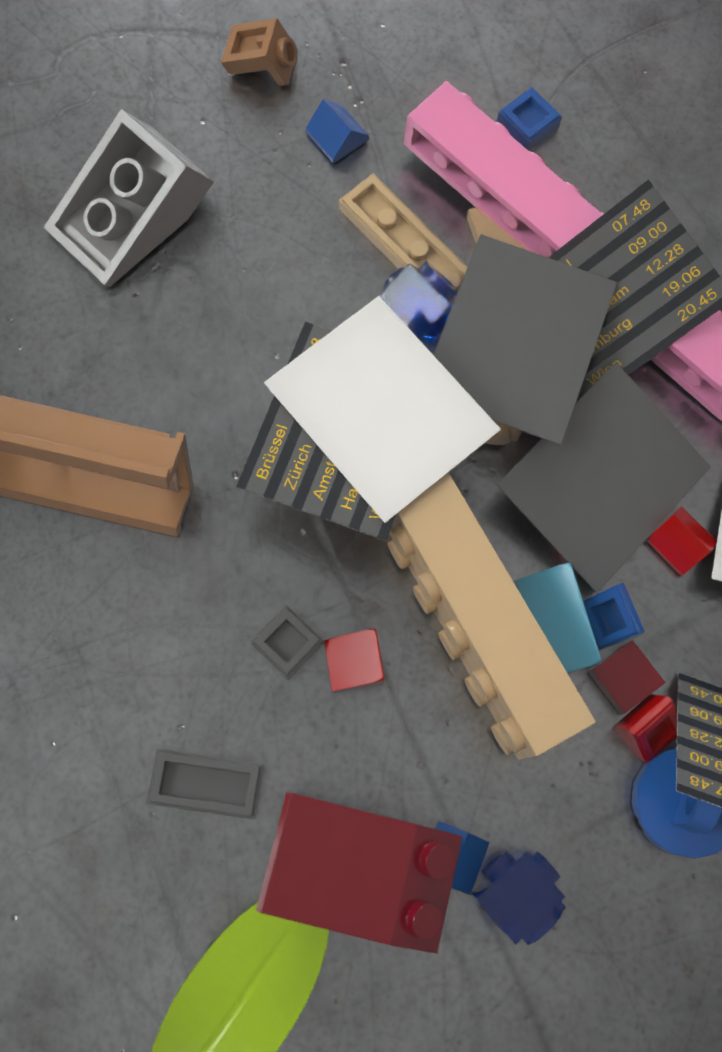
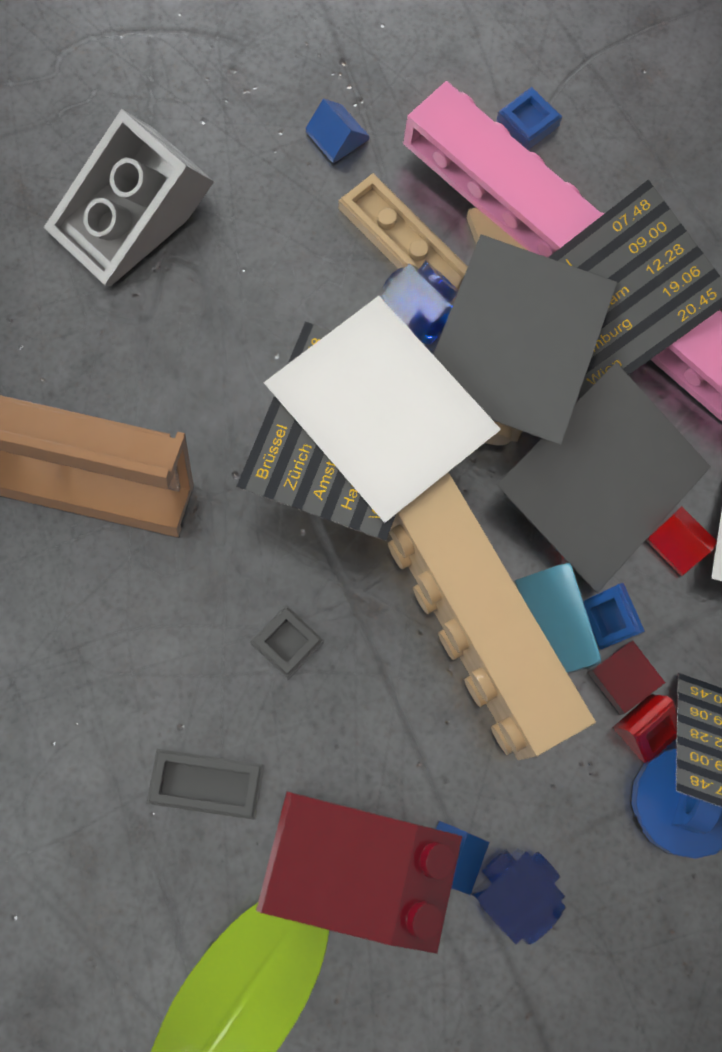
medium nougat bracket [221,18,298,86] -> none
slope [324,628,385,692] -> none

